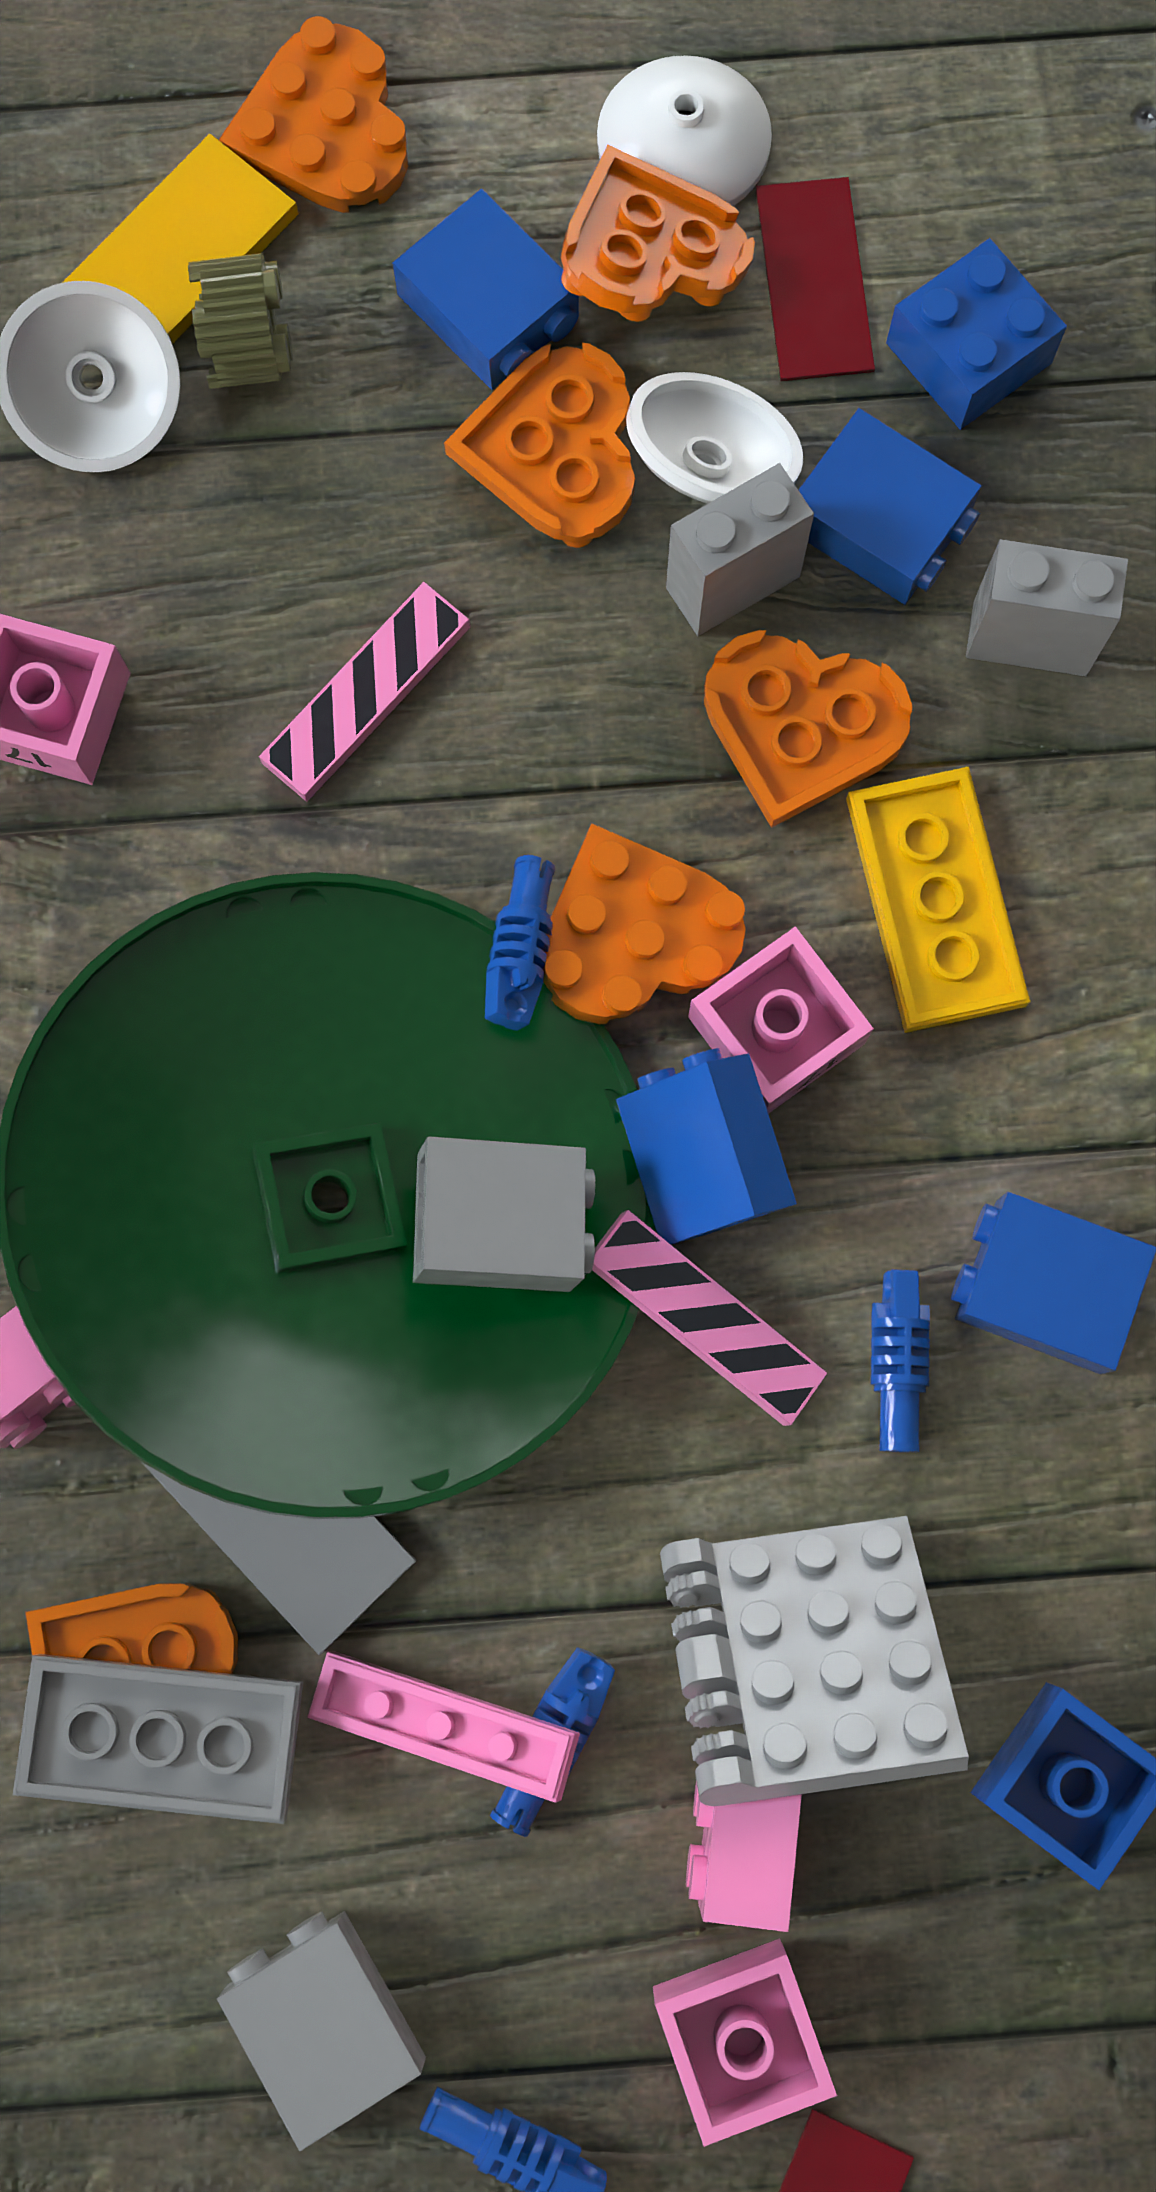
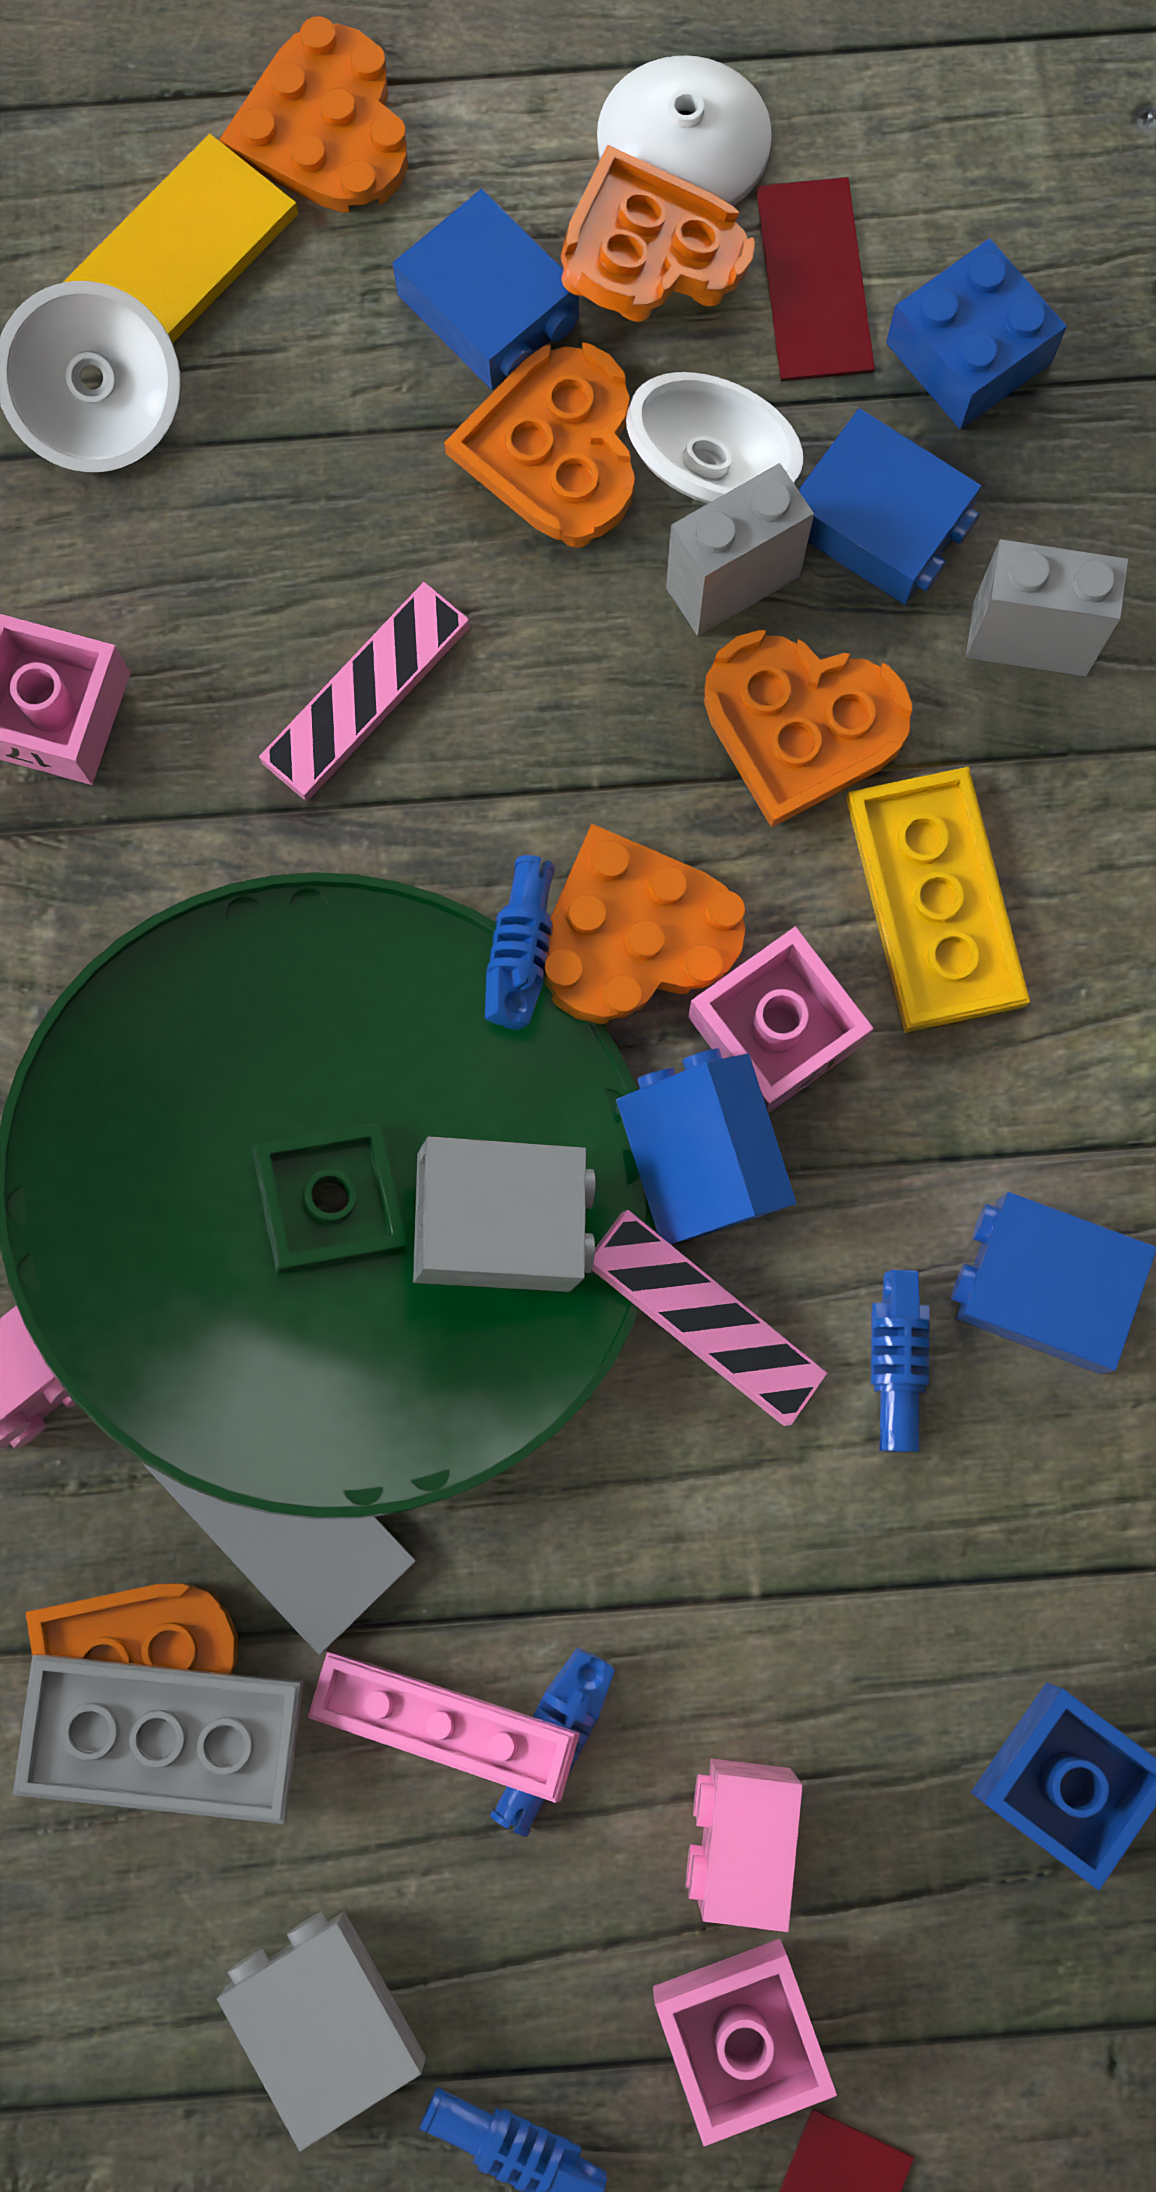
olive brick [188,253,293,389] -> none
hinge [660,1516,969,1806] -> none

